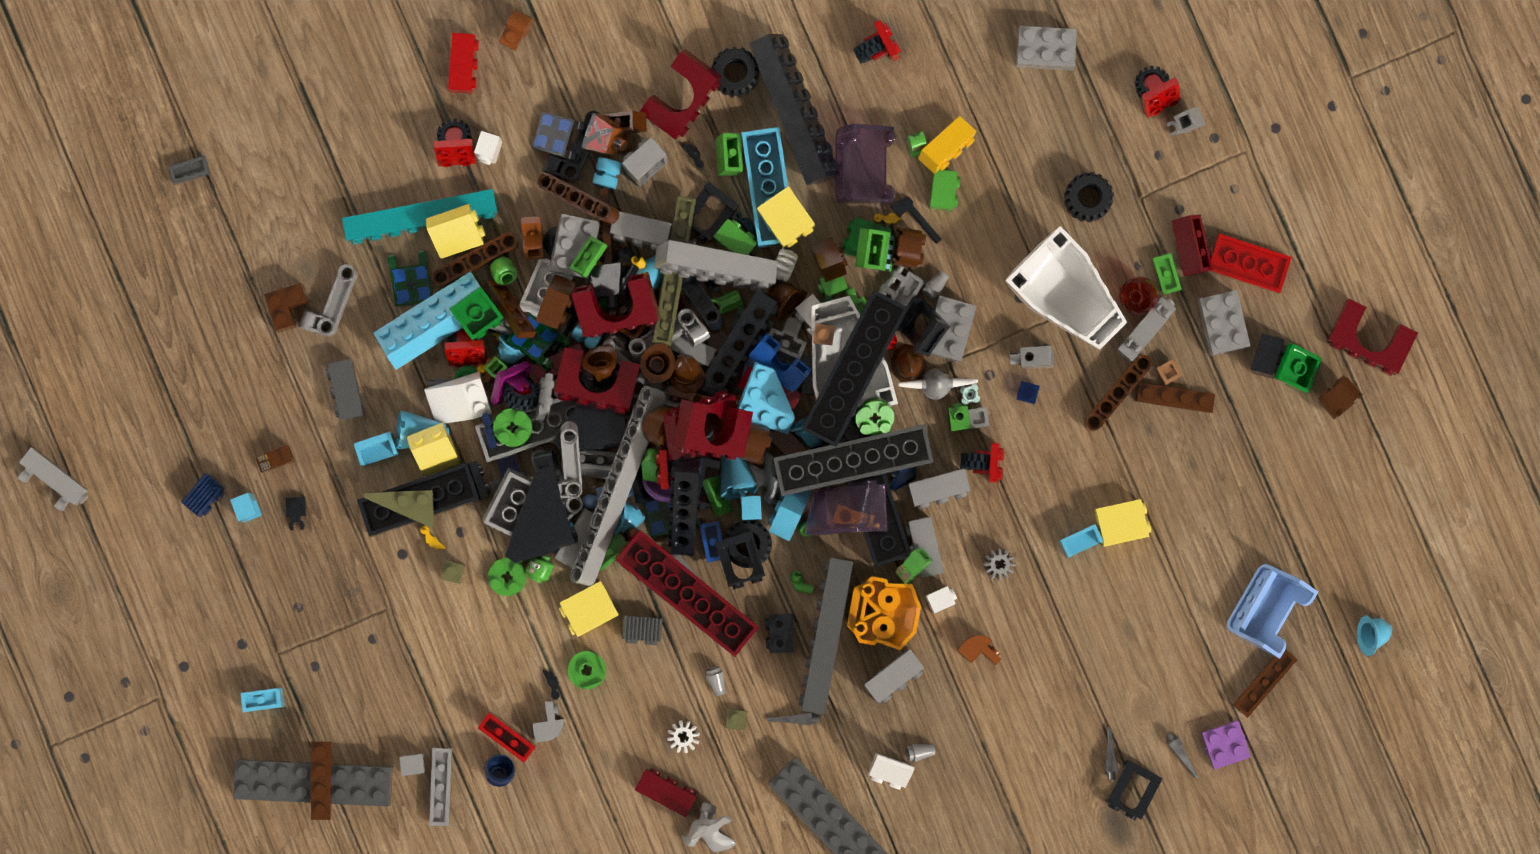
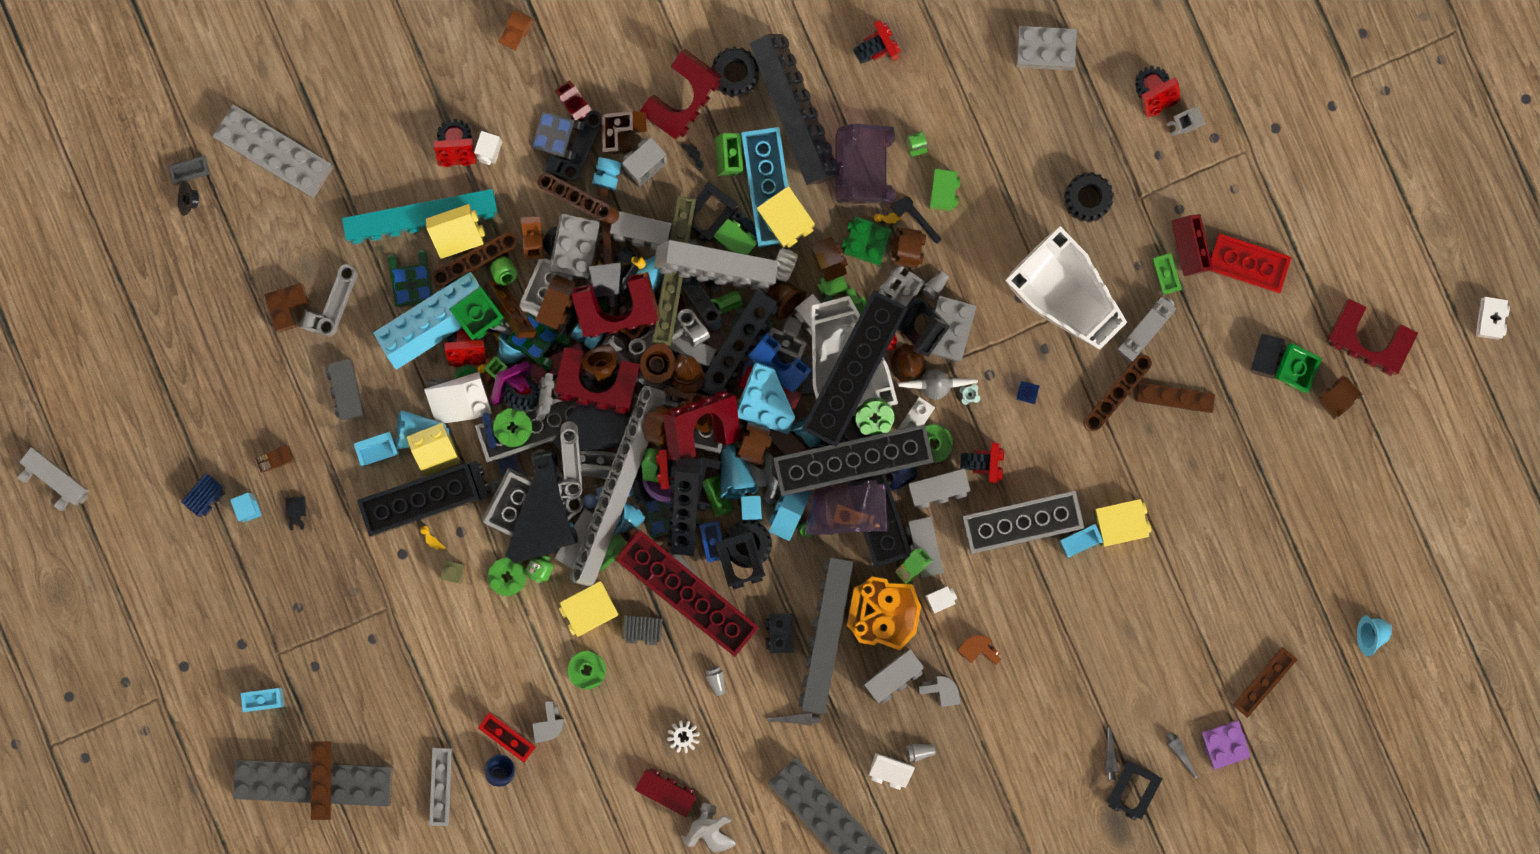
olive wing [364,490,434,528] -> none
light grey panel [399,753,425,776] -> none
red brick [448,33,479,94] -> none
black piece [543,670,560,700] -> none
bright green plate [569,236,607,278] -> none
torso [581,113,628,155] -> none
dark red arch [672,399,753,460] -> none
olive plate [726,709,747,731] -> none
bright green arm [790,571,814,595] -> none
medium nougat plate [813,324,835,346] -> none
bright green slope [855,229,896,272] -> none
yellow brick [918,116,976,174] -> none
bright green brick [947,403,971,432] -> none
light grey plate [968,407,990,429] -> none
light grey gear [983,548,1016,581] -> none
light grey torso [1010,346,1054,369] -> none
clear red cylinder [1119,276,1159,316] -> none
medium nougat plate [1156,359,1183,385] -> none
light grey brick [1197,290,1250,356] -> none
light blue windscreen [1227,564,1318,659] -> none
none -> black piece [178,182,199,216]
none -> light grey brick [213,104,333,199]
none -> dark red brick [554,80,591,120]
none -> white brick [897,397,935,430]
none -> light grey brick [918,676,961,707]
none -> bright green plate [926,424,953,463]
none -> light grey brick [961,491,1084,554]
none -> white brick [1476,297,1510,340]

